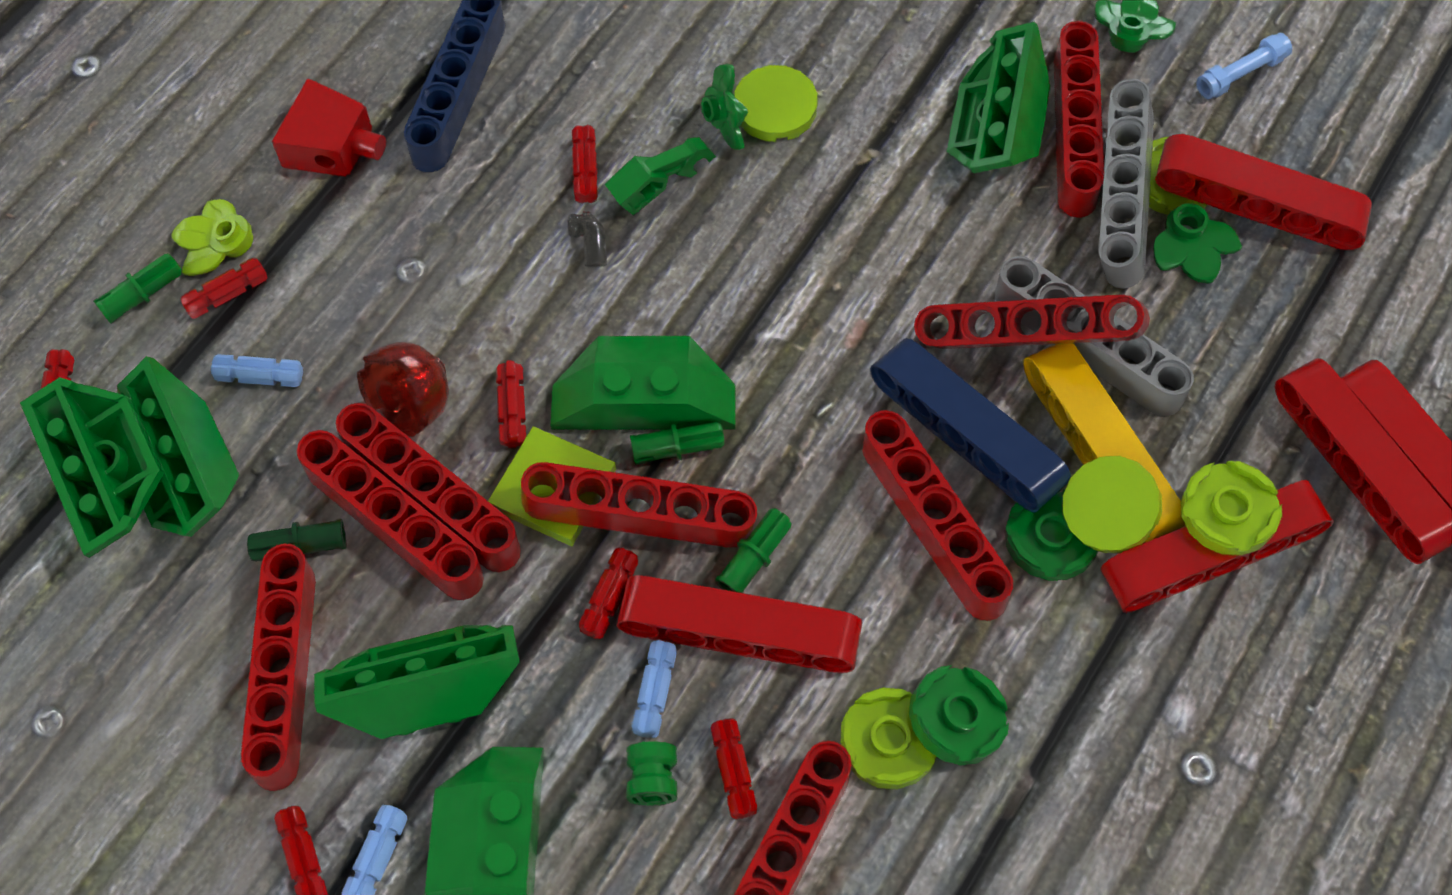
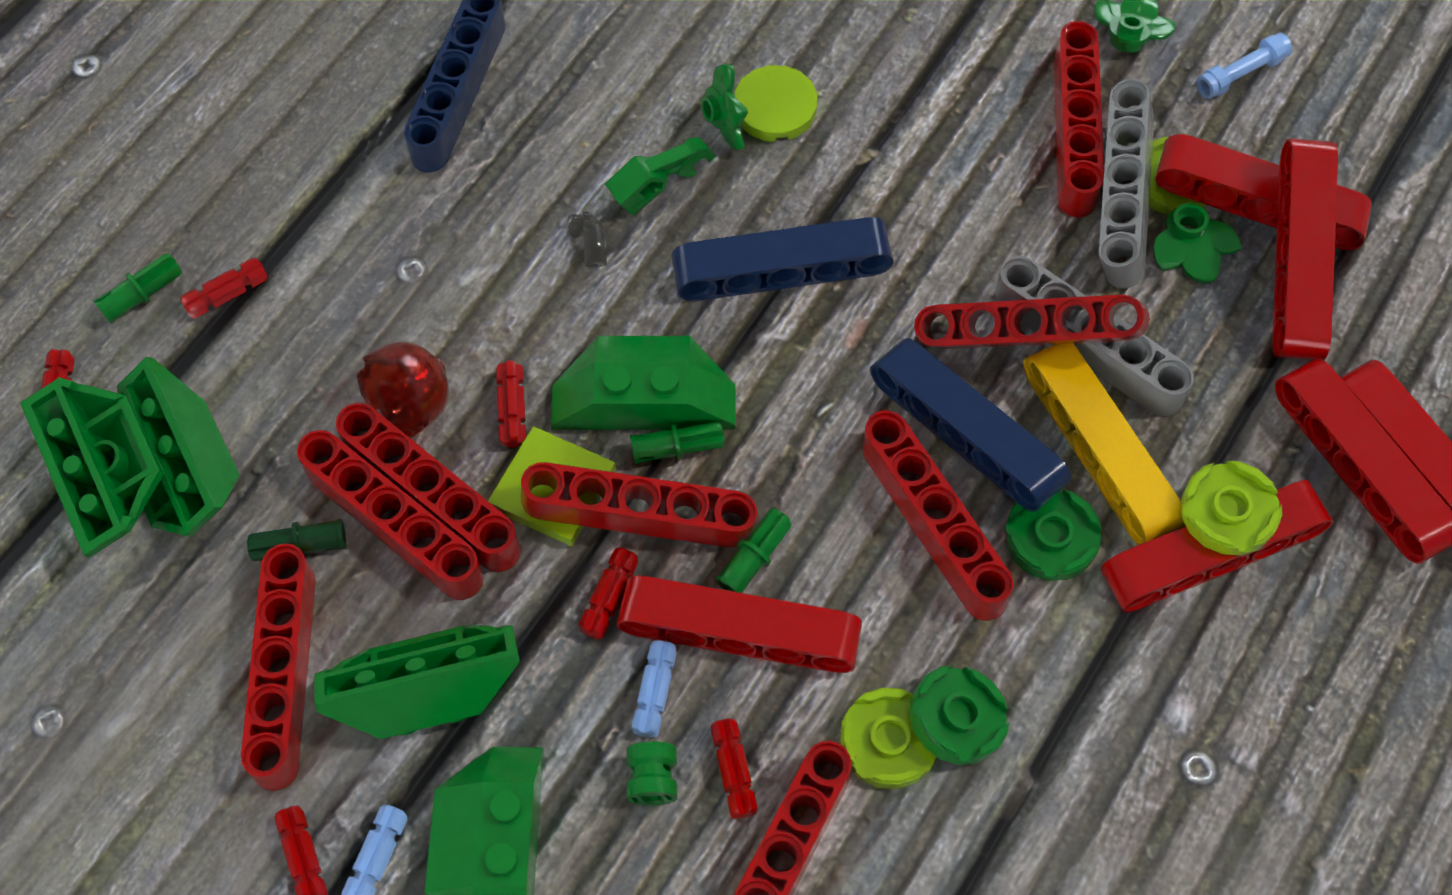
lime plate [171,199,253,276] -> none
light blue axle [211,354,303,387] -> none
red torso [272,79,386,176] -> none
red axle [572,125,598,204] -> none
green wedge [946,21,1051,173] -> none
lime tile [1063,456,1162,553] -> none
none -> dark blue beam [671,217,894,301]
none -> red beam [1272,138,1338,360]

